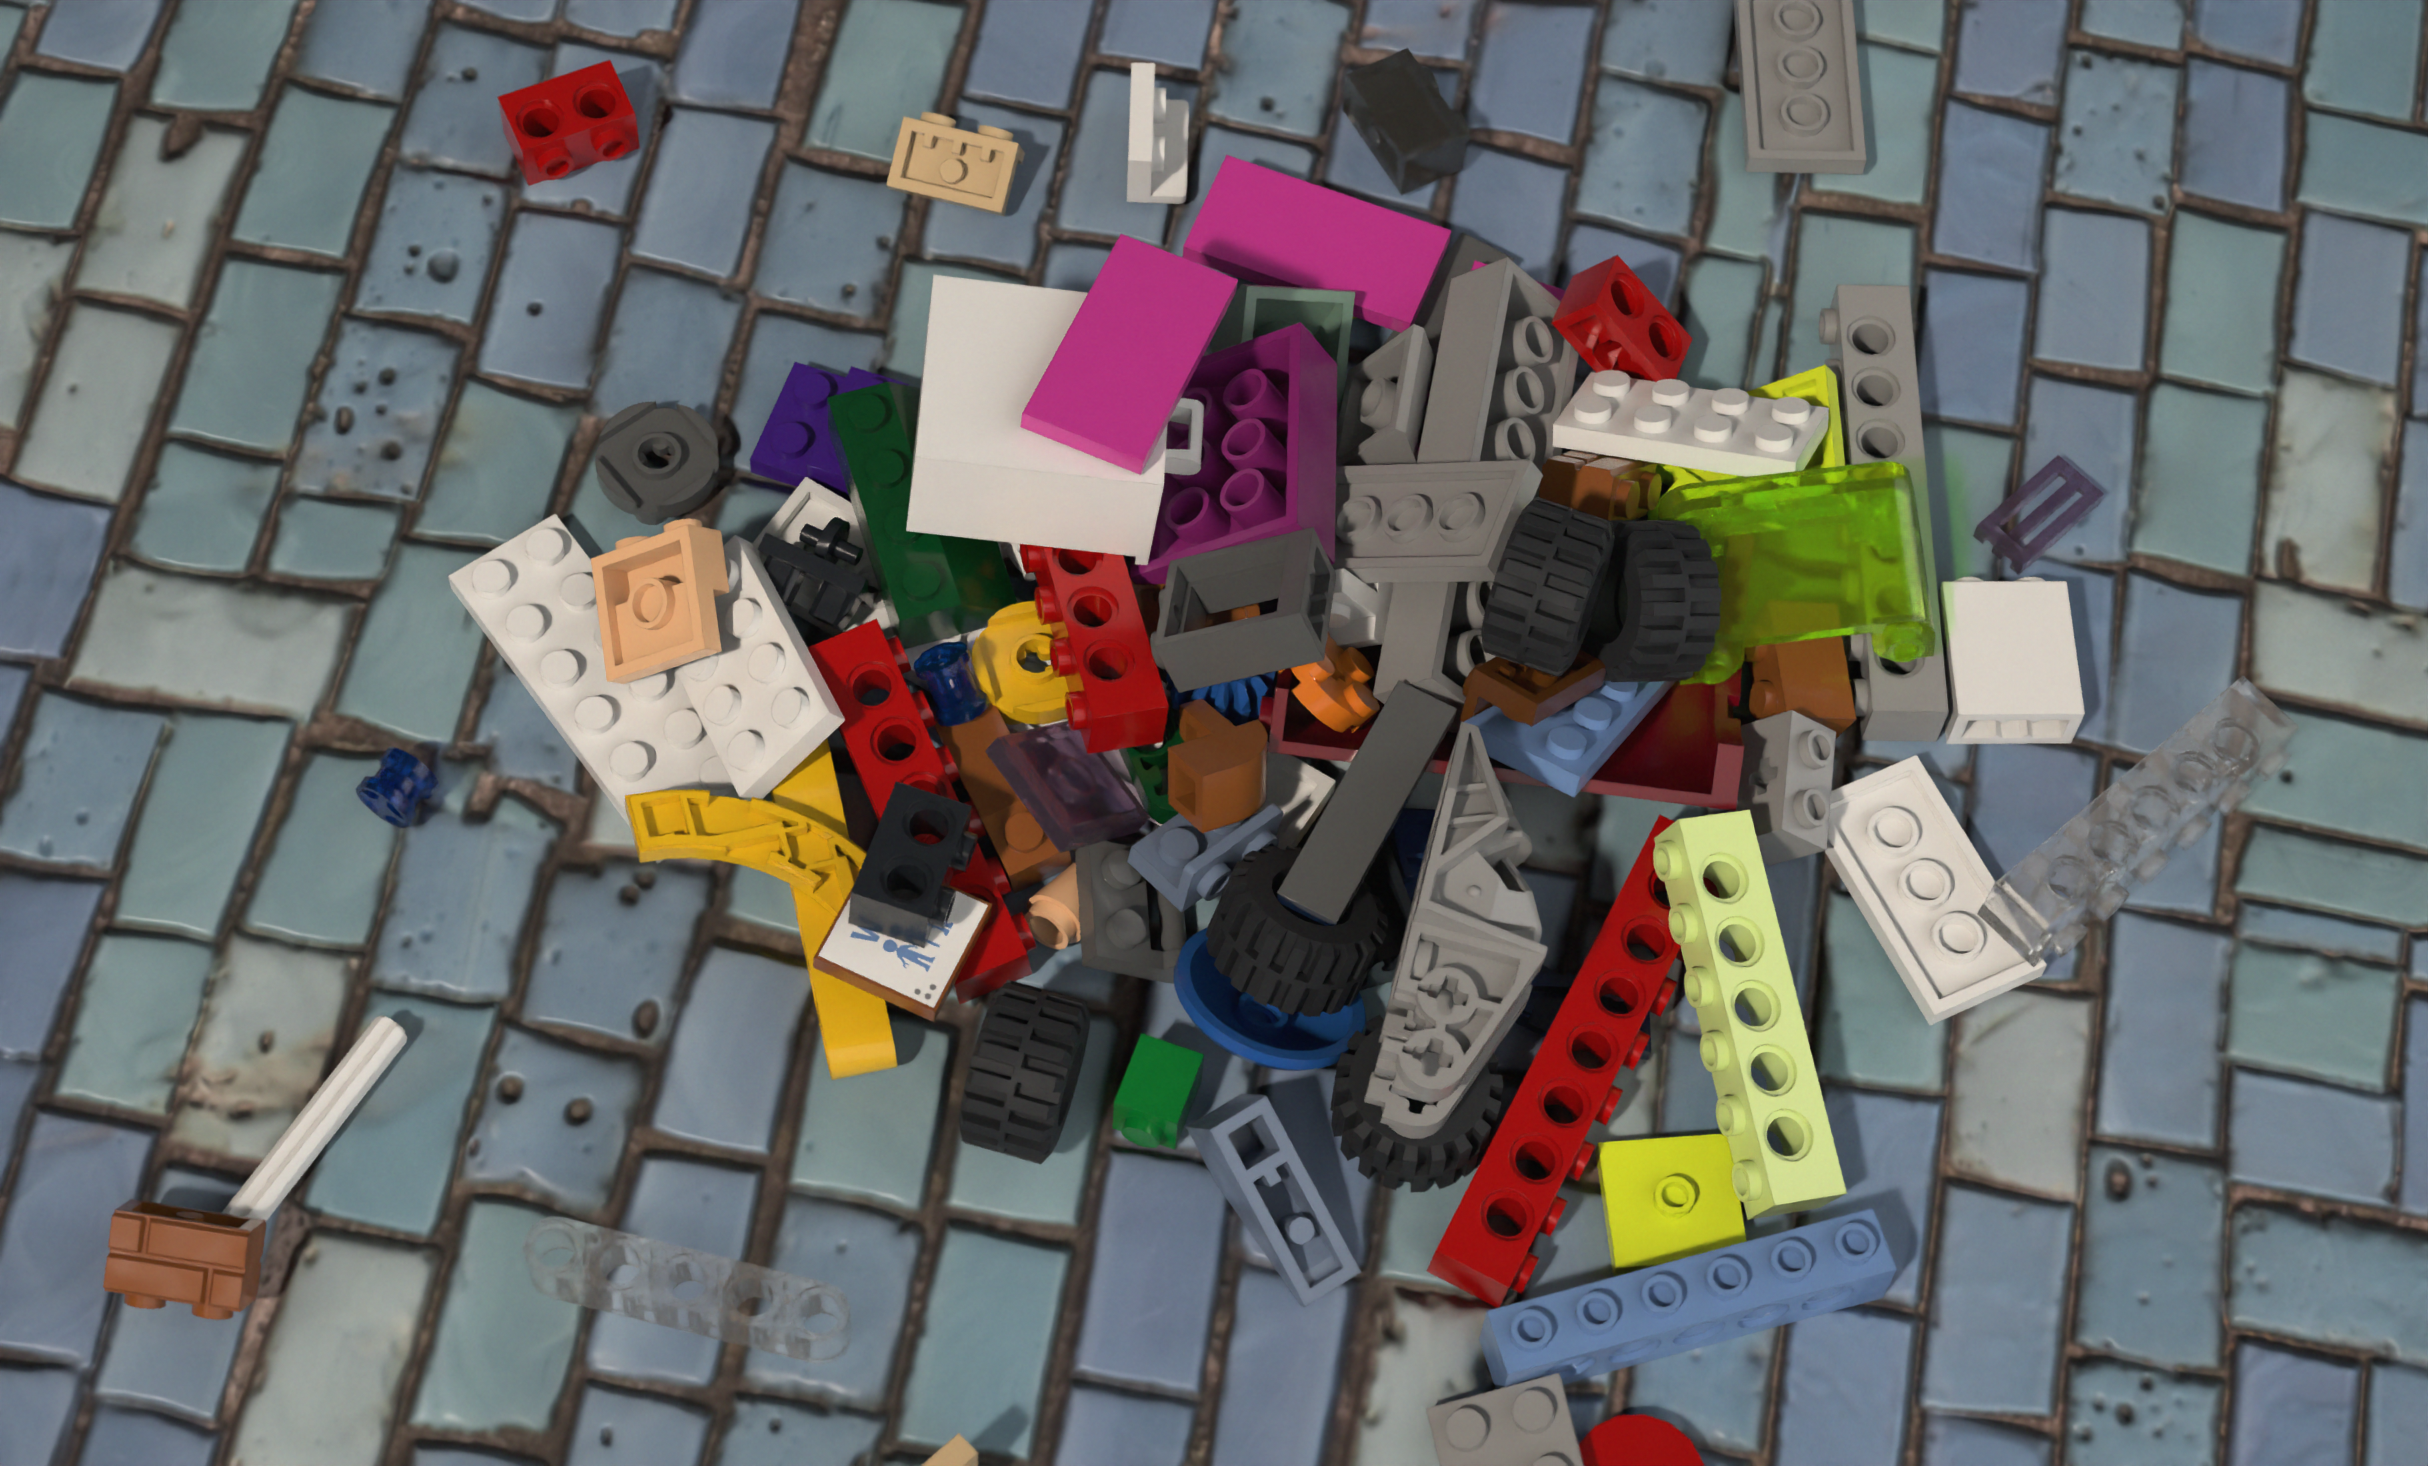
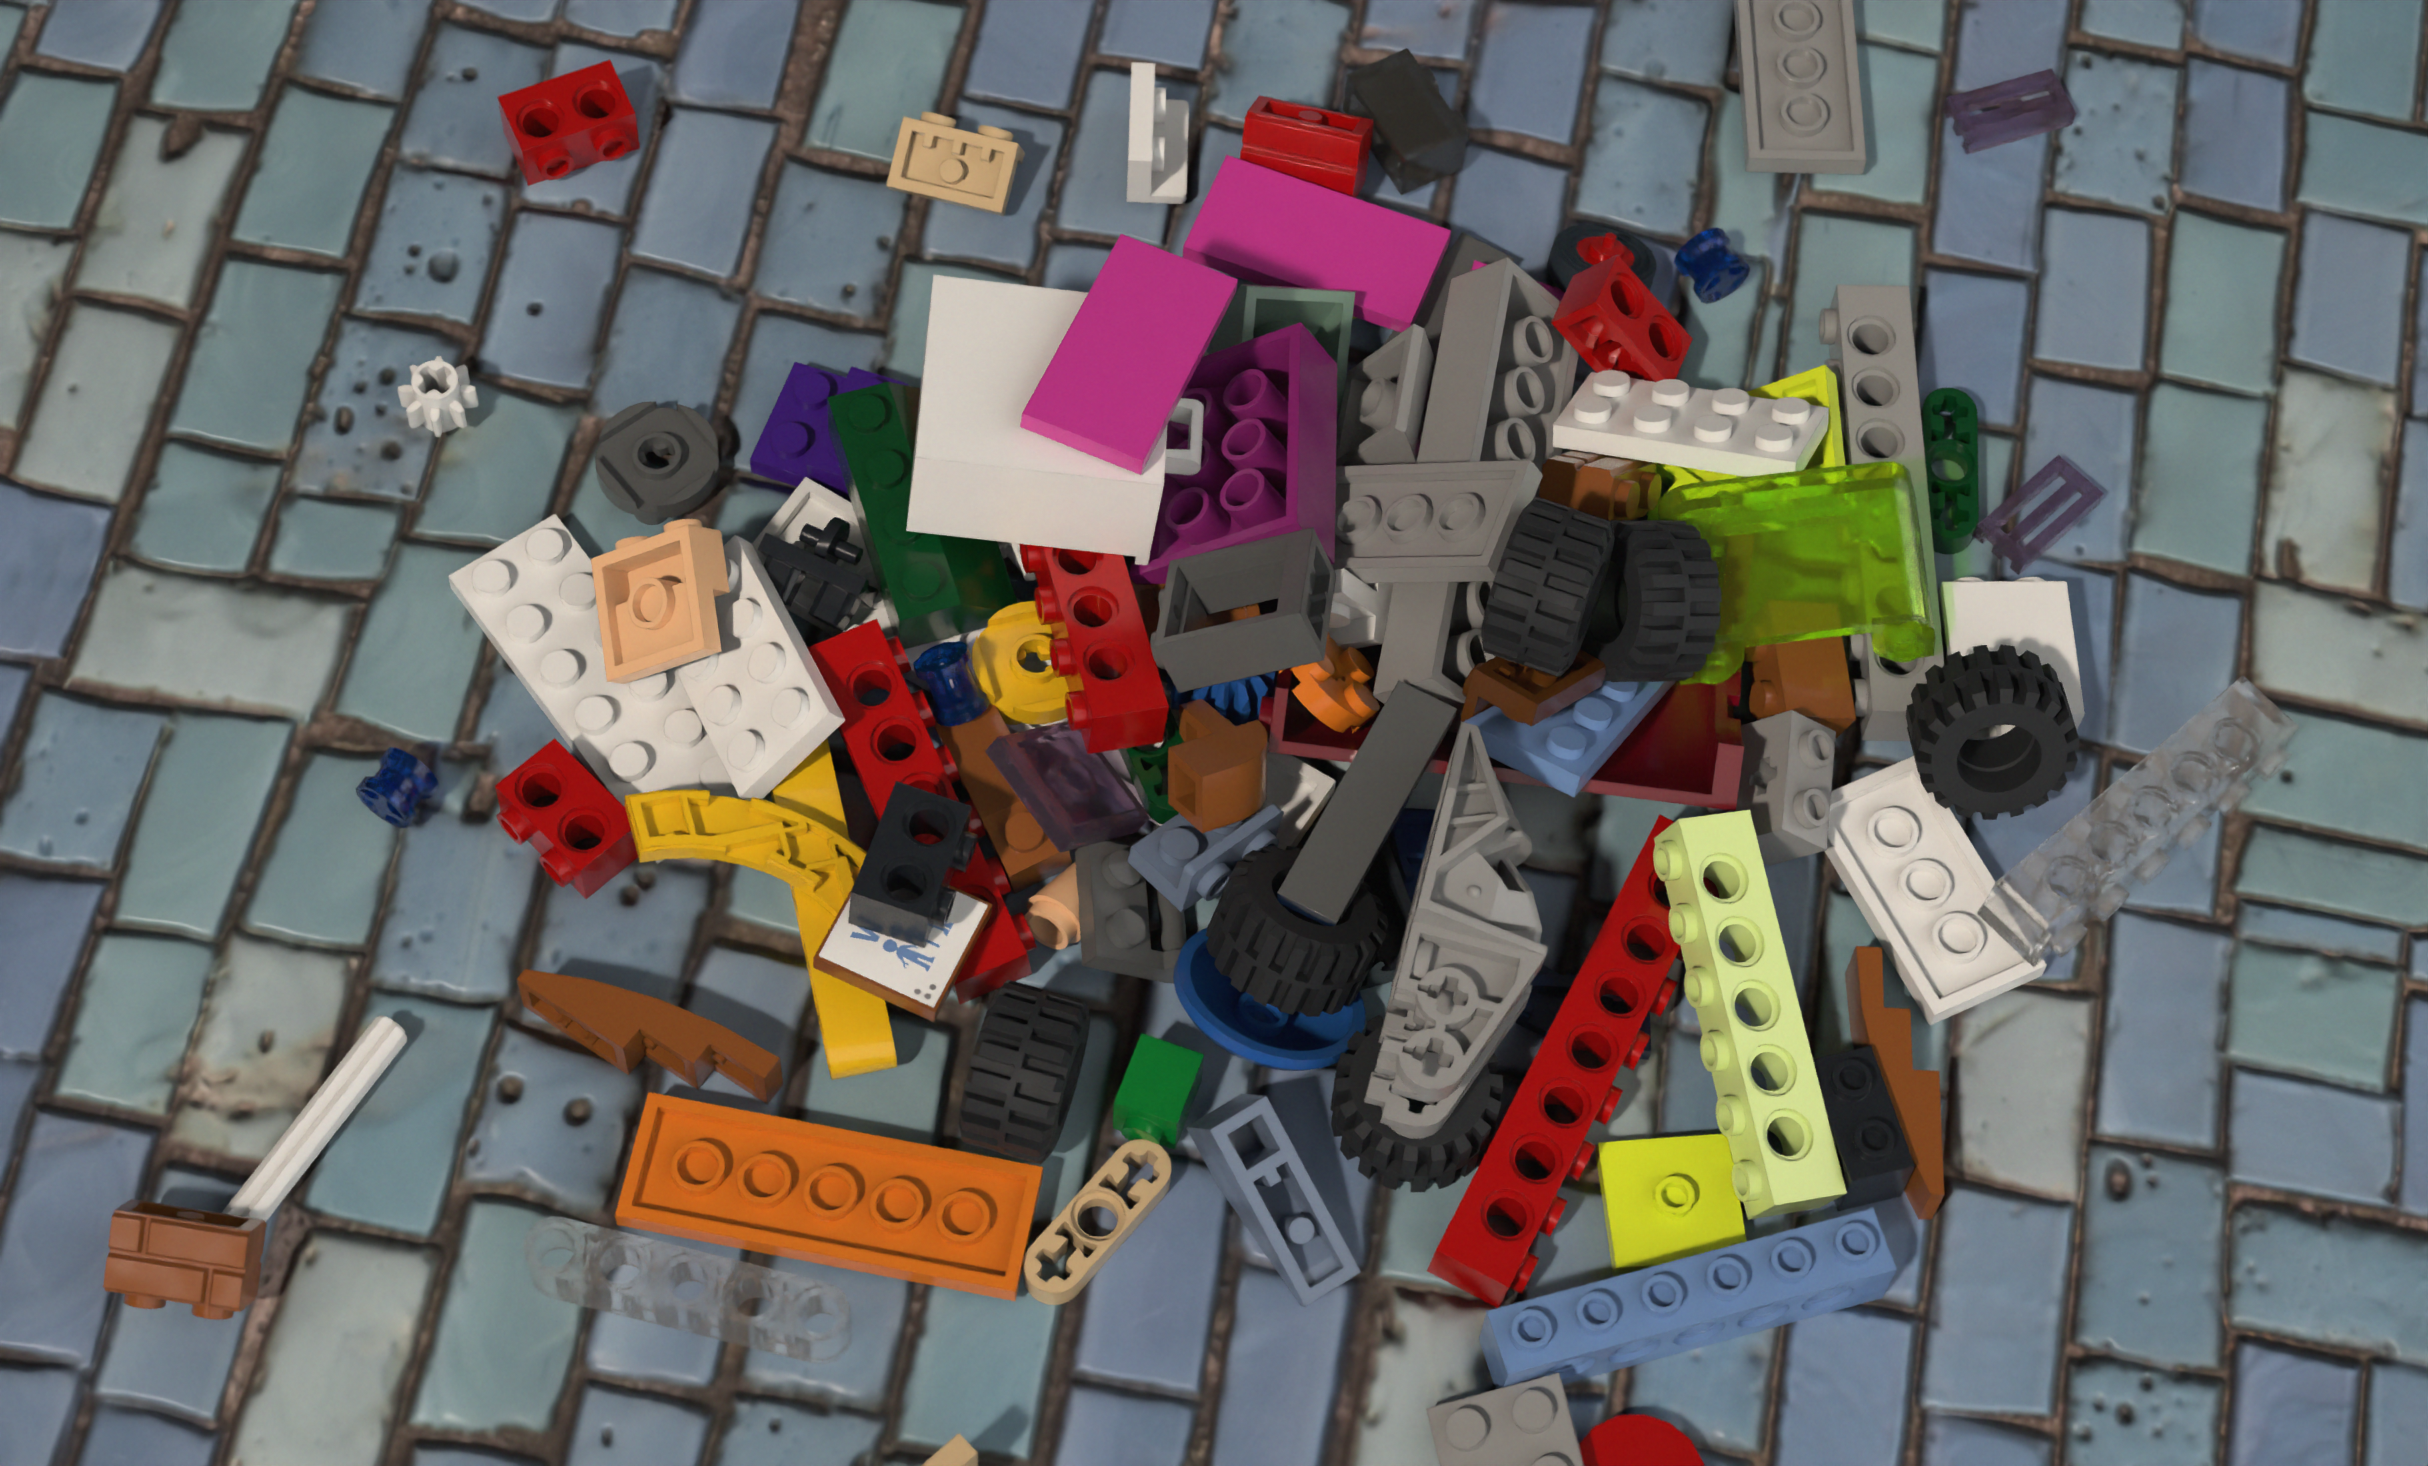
none -> white gear [398,356,479,437]
none -> red brick [495,738,638,899]
none -> dark orange slope [517,969,783,1105]
none -> orange plate [615,1092,1043,1301]
none -> tan beam [1023,1139,1171,1305]
none -> red brick [1240,95,1374,198]
none -> black wheel [1547,224,1657,293]
none -> clear blue wheel [1674,227,1750,304]
none -> black brick [1813,1046,1915,1211]
none -> dark orange slope [1845,946,1944,1220]
none -> black tyre [1906,644,2079,820]
none -> dark green beam [1921,387,1979,554]
none -> clear purple tile [1943,68,2076,155]

